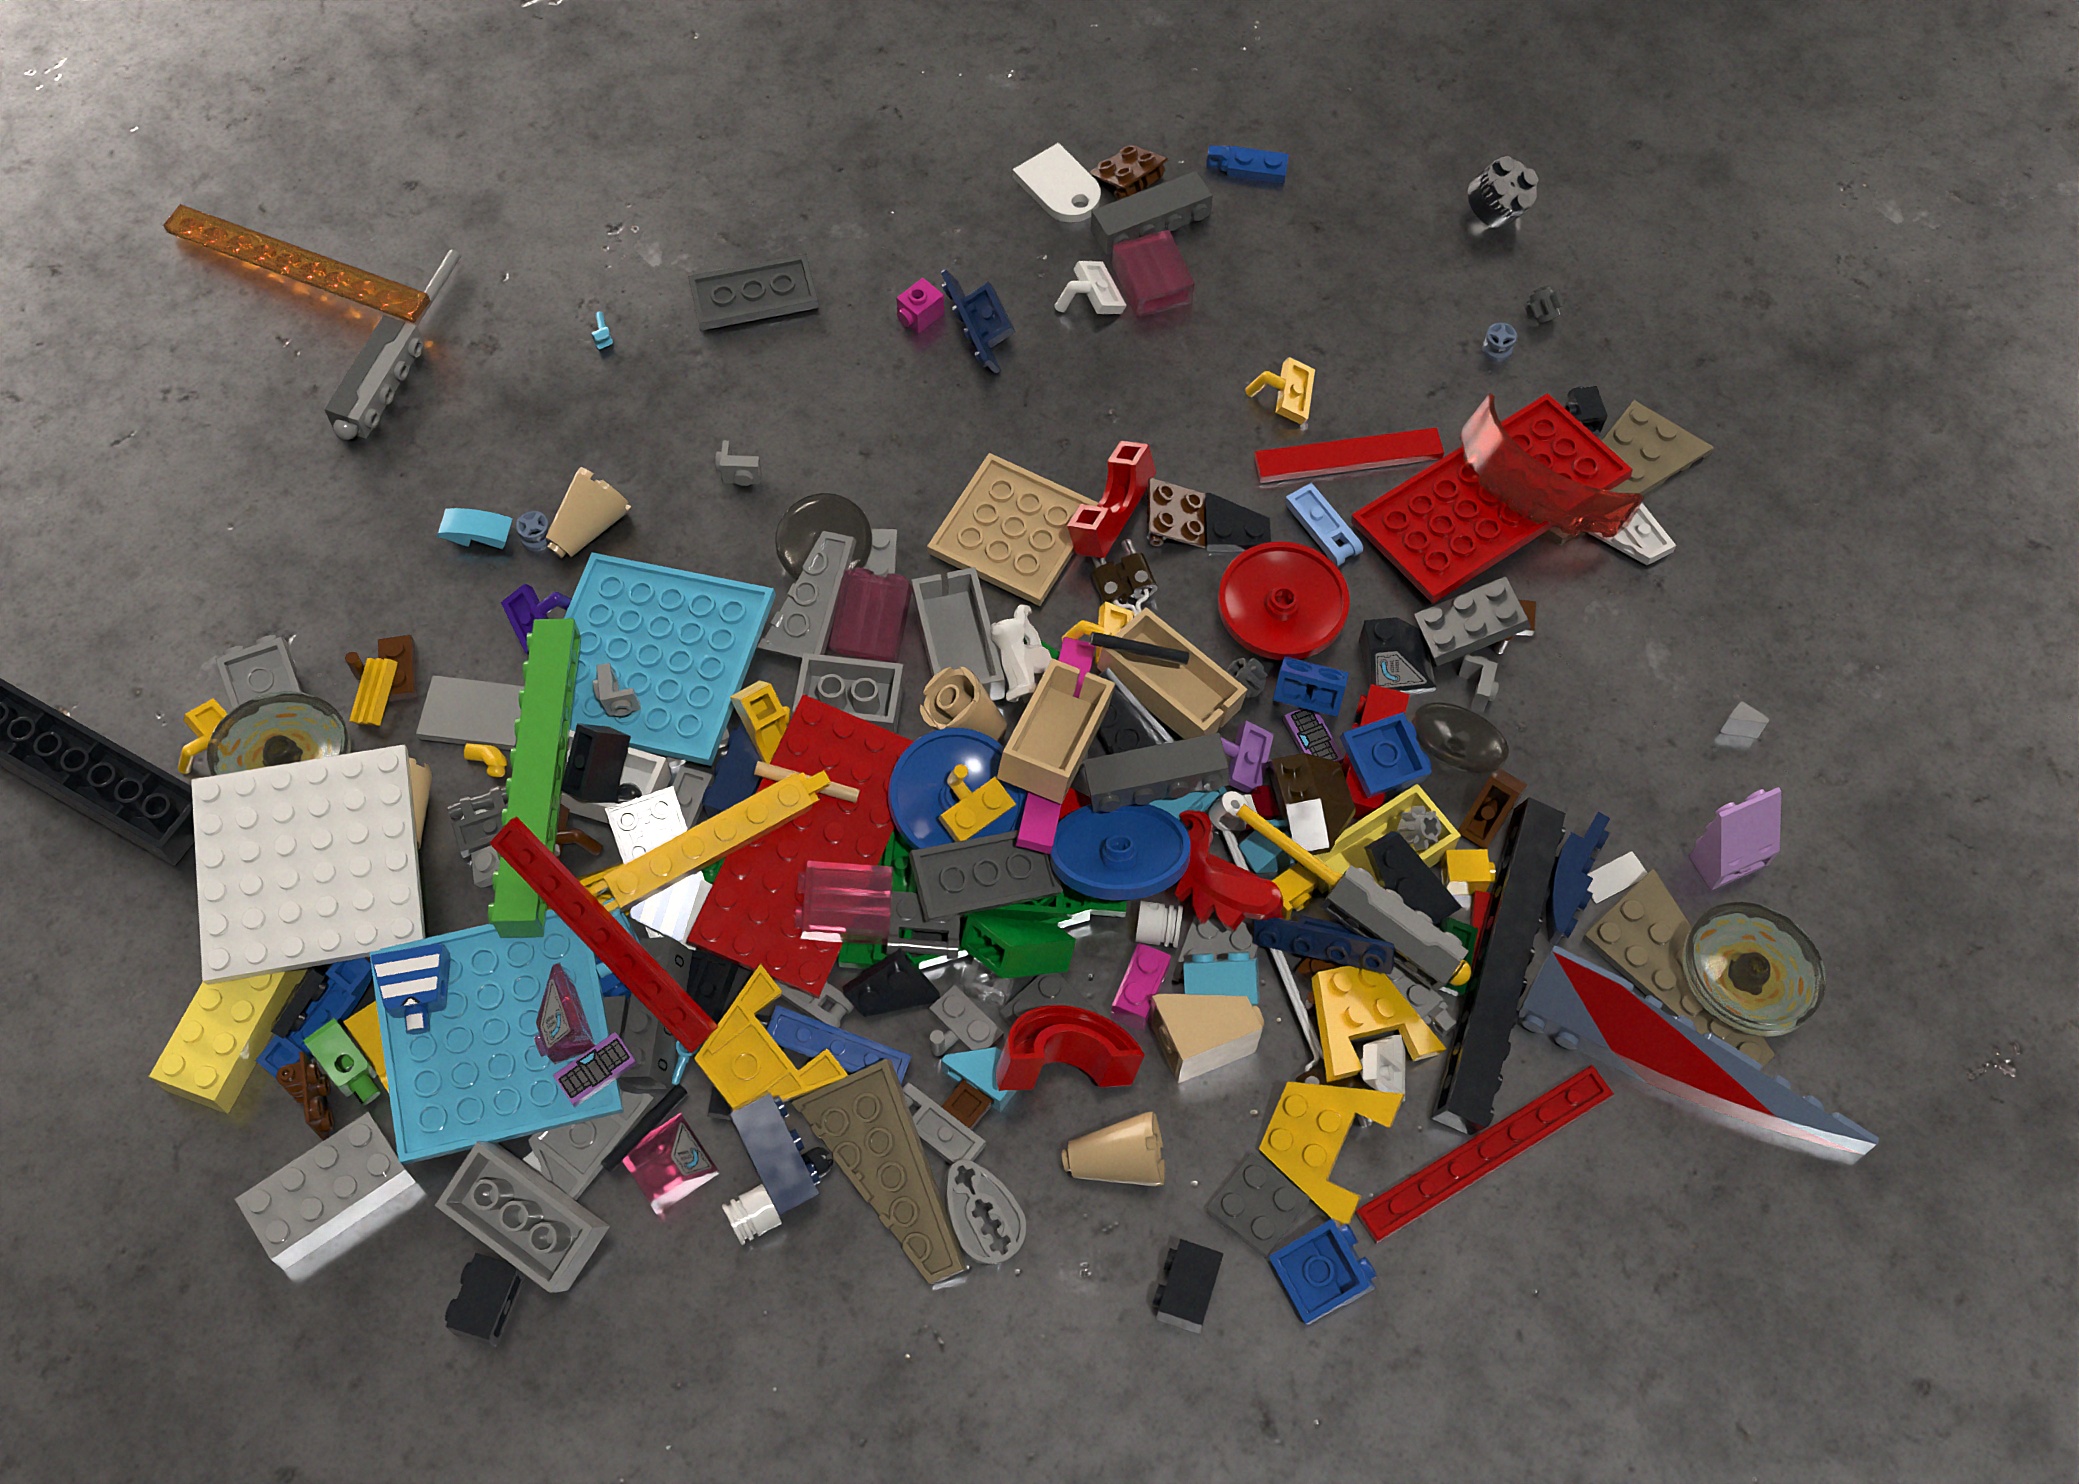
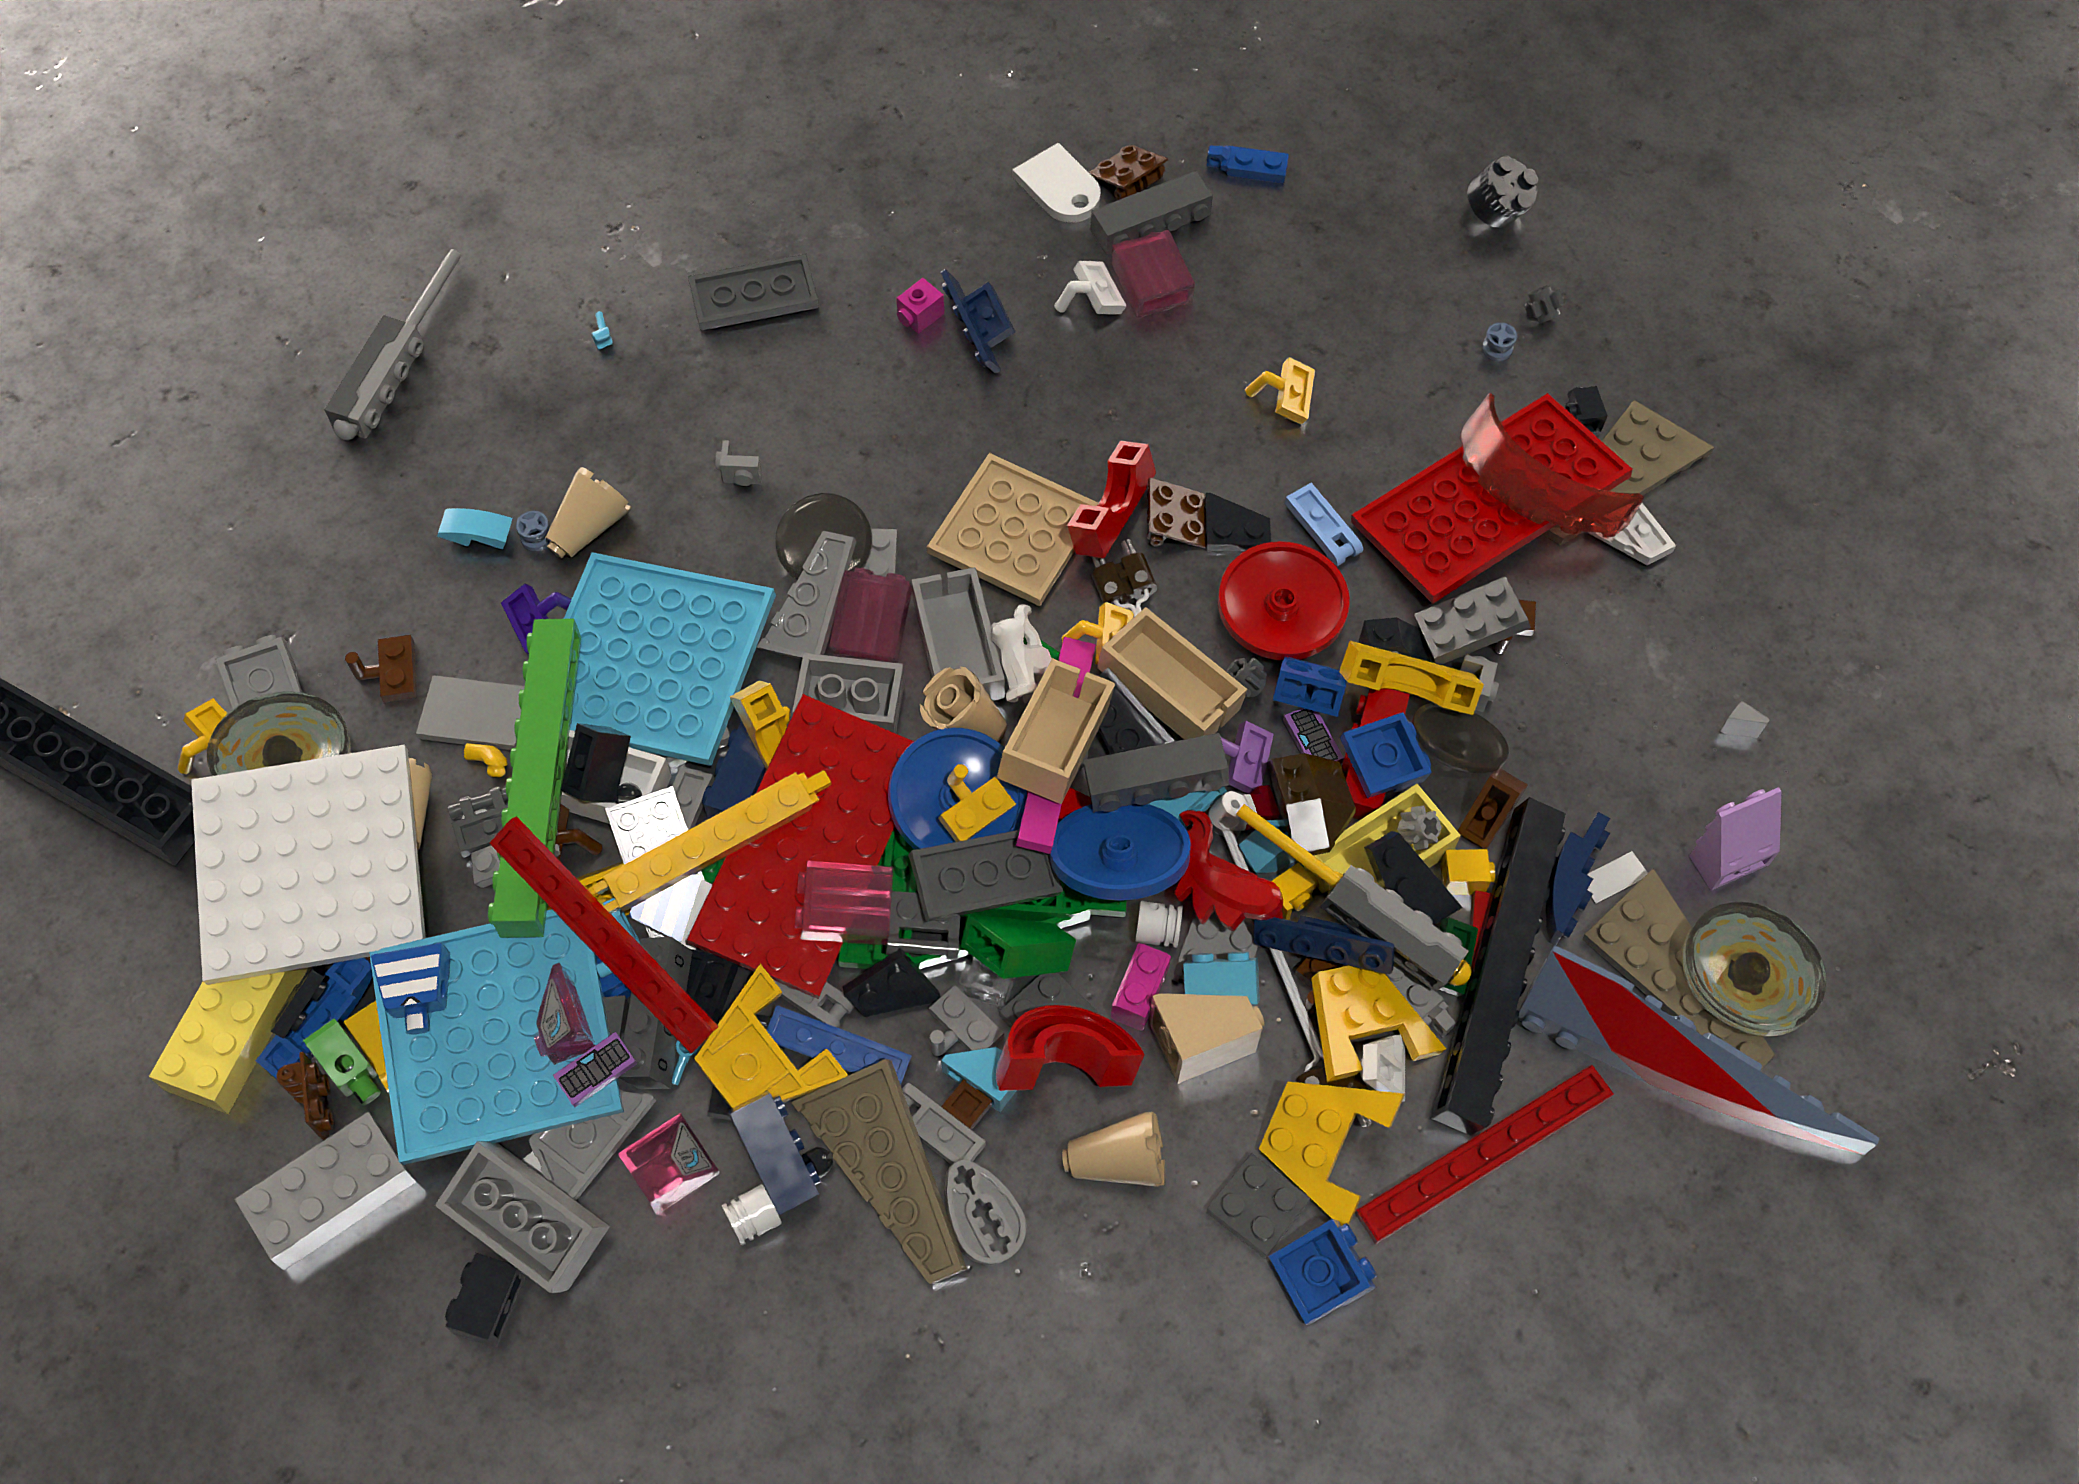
clear orange plate [163,204,431,323] -> none
yellow tile [349,658,398,726] -> none
light grey bracket [593,663,641,716] -> none
black bar [601,1084,688,1172] -> none
tan bar [754,761,860,803] -> none
black bar [1089,632,1189,665] -> none
black brick [1152,1239,1224,1334] -> none
red tile [1254,427,1444,483] -> none
none -> yellow arch [1339,641,1484,715]

